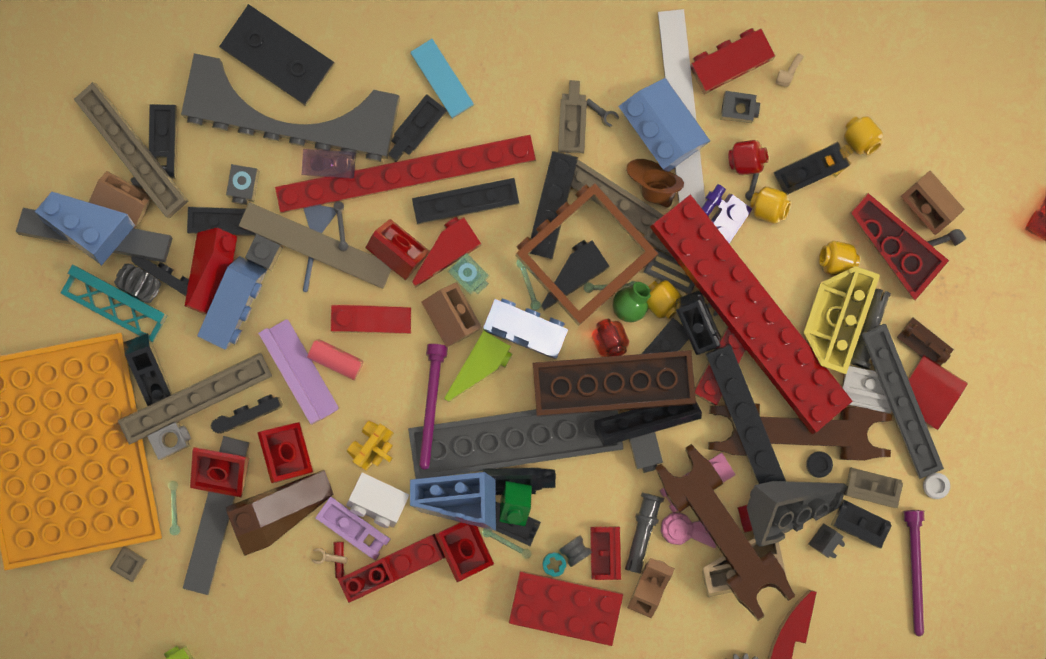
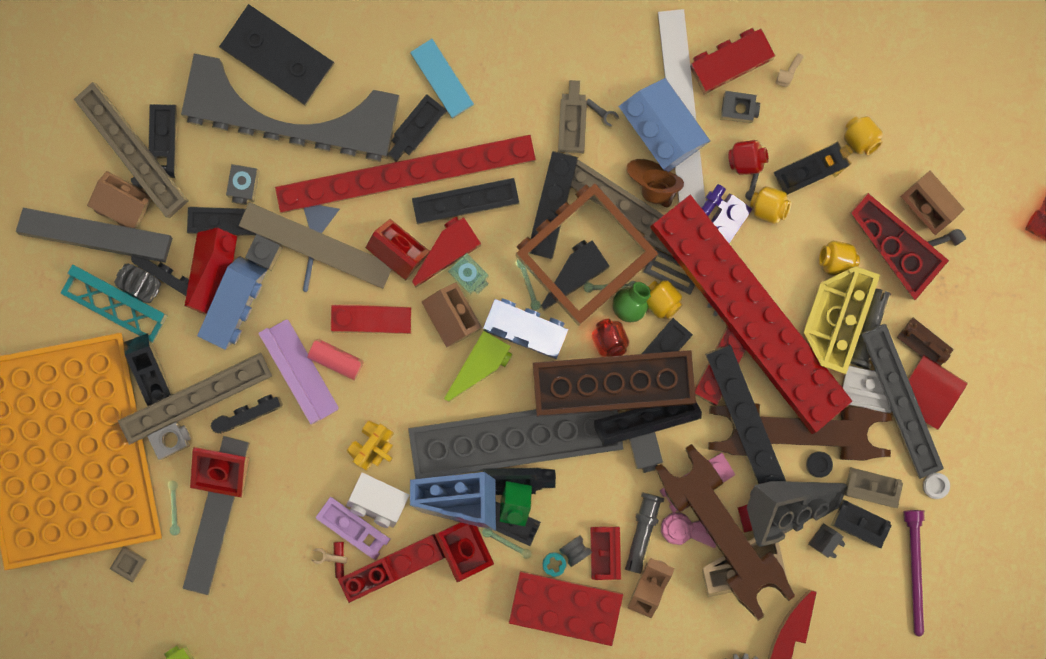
medium blue wedge [35,192,135,266] -> none
reddish brown wedge [226,470,334,556] -> none
red slope [257,422,313,483] -> none
plate [301,149,356,179] -> none
dark grey hinge [334,201,349,251] -> none
magenta piece [419,344,448,470] -> none
black brick [676,291,721,355] -> none

